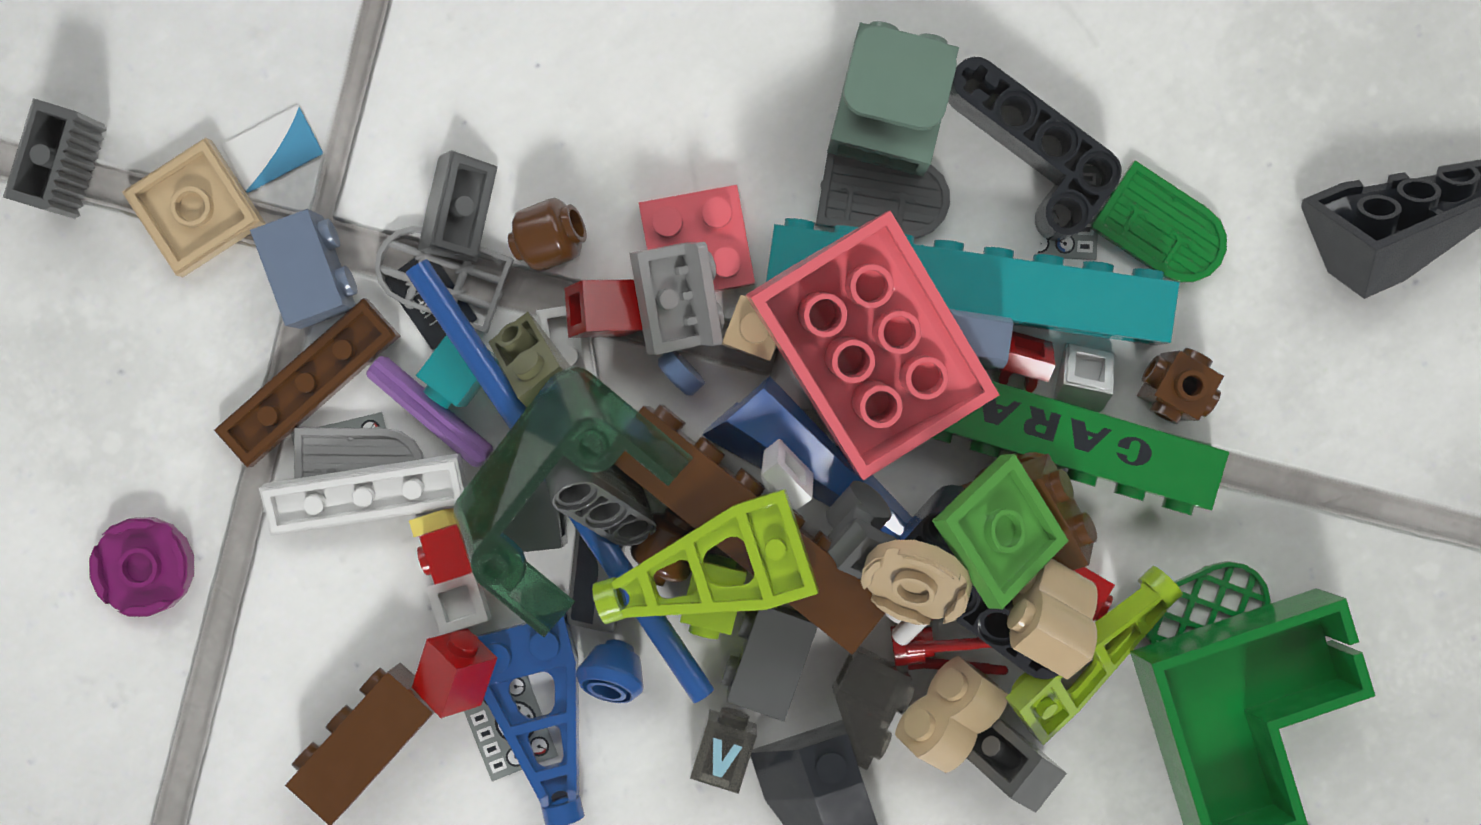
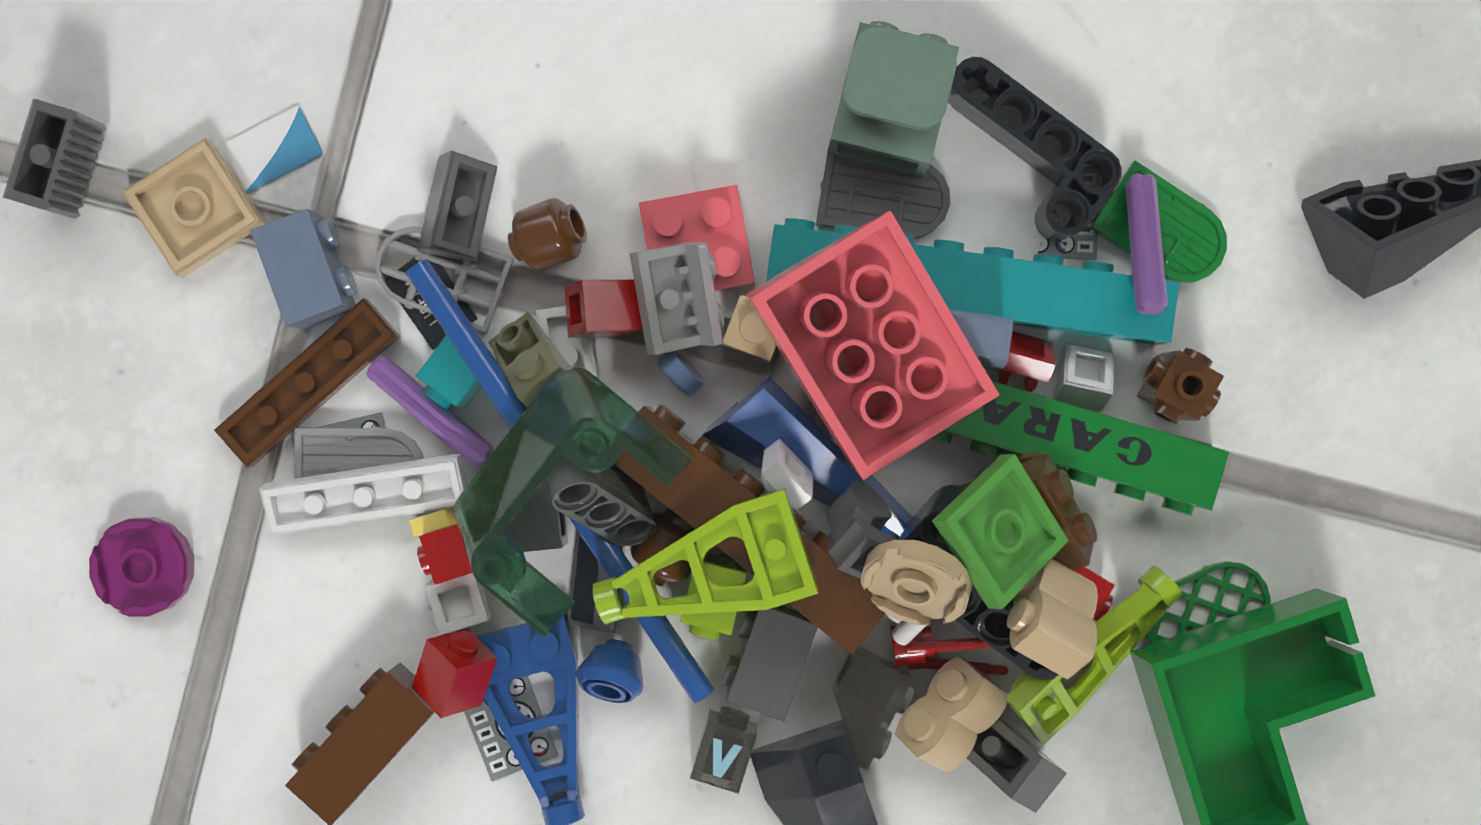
none -> medium lavender axle [1126,173,1168,315]

